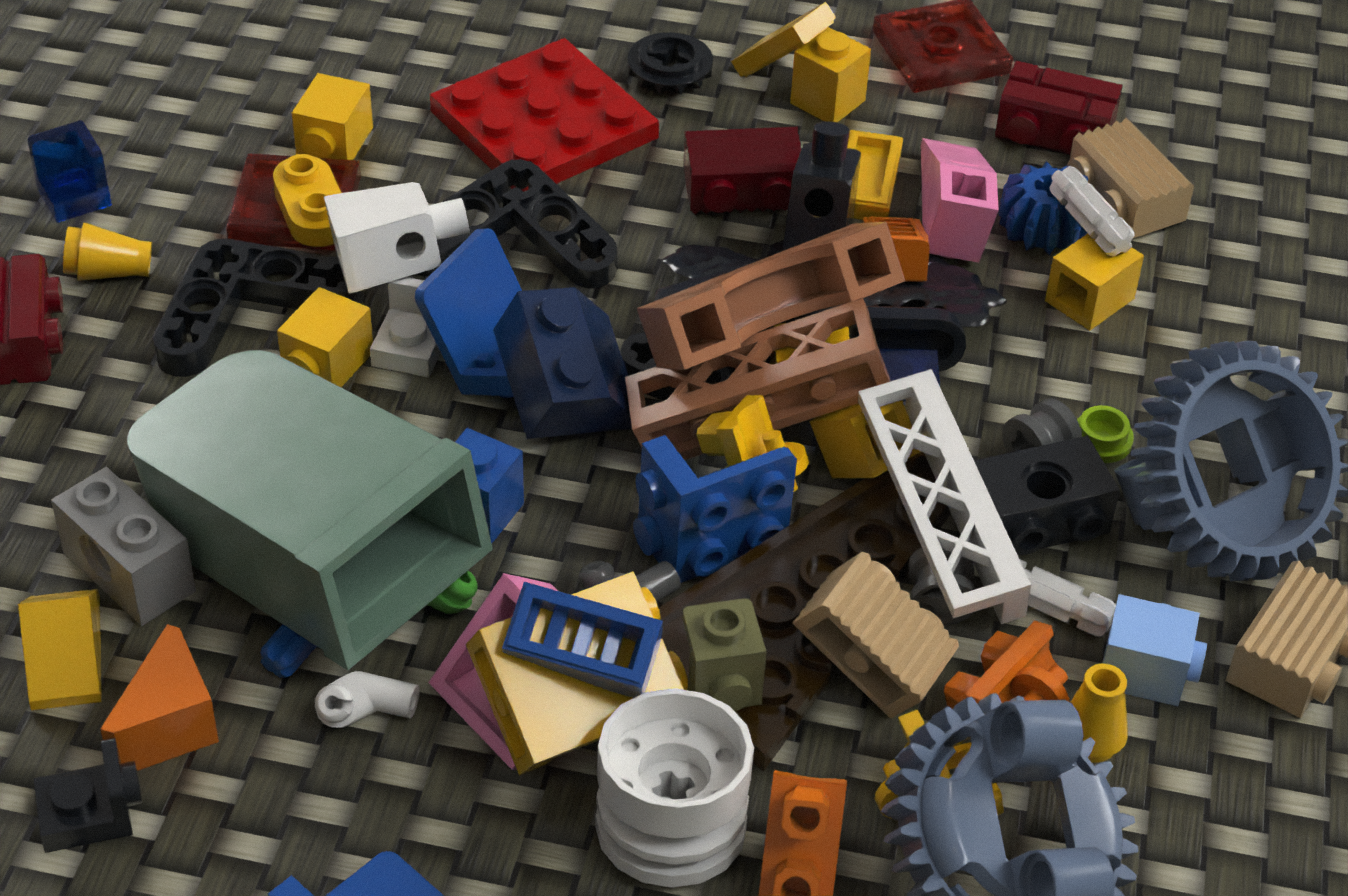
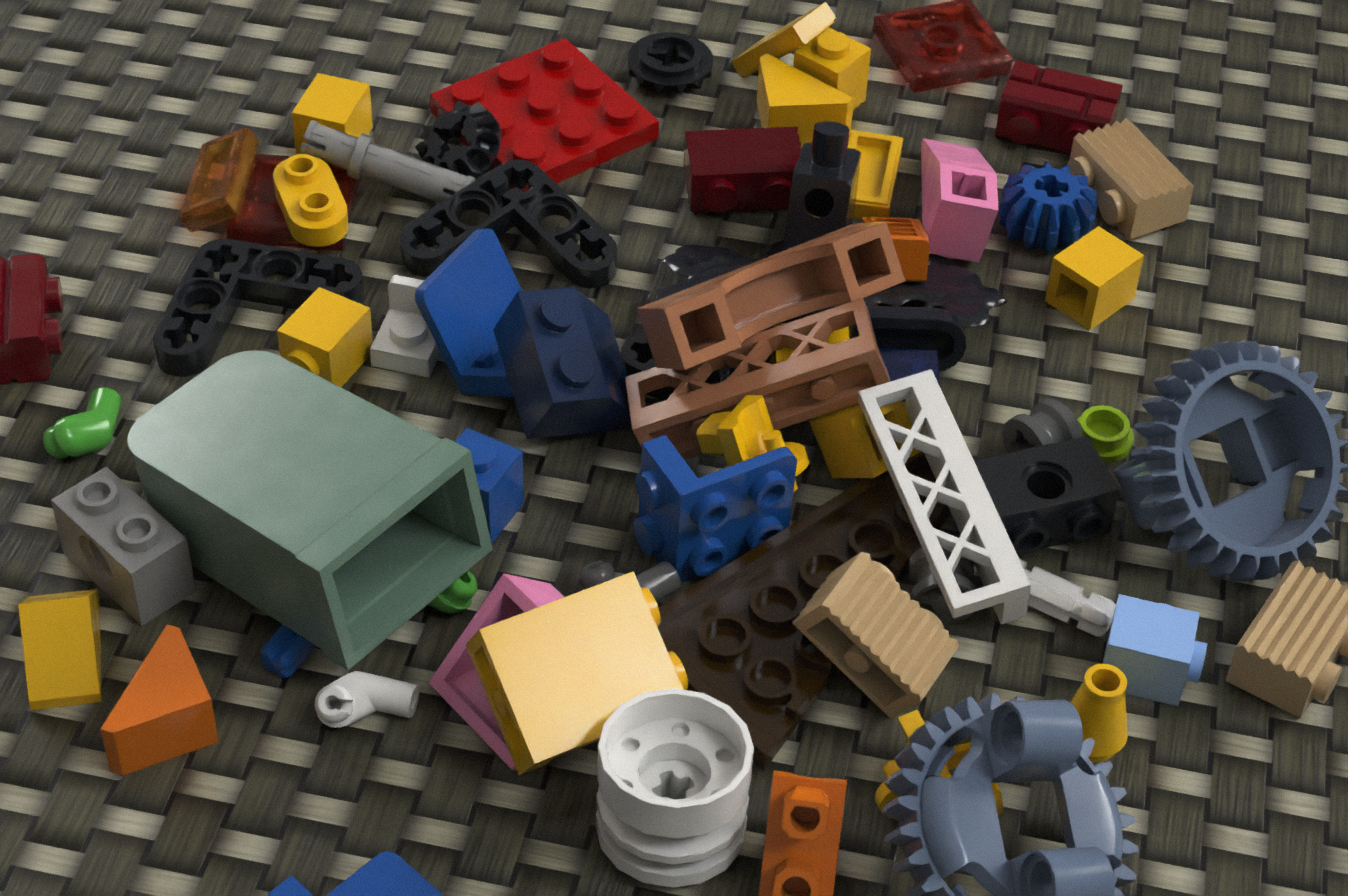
clear blue panel [28,120,112,223] -> none
black bracket [33,738,142,853] -> none
yellow cone [63,222,152,281] -> none
white torso [324,182,470,293] -> none
blue slope [502,582,663,698] -> none
olive bracket [683,598,766,711] -> none
orange hips [944,620,1070,709] -> none
white axle [1049,166,1135,257] -> none
none -> bright green arm [43,388,122,459]
none -> clear orange tile [179,127,259,233]
none -> light grey pin [300,120,475,203]
none -> black gear [415,101,501,179]
none -> yellow slope [757,53,854,148]

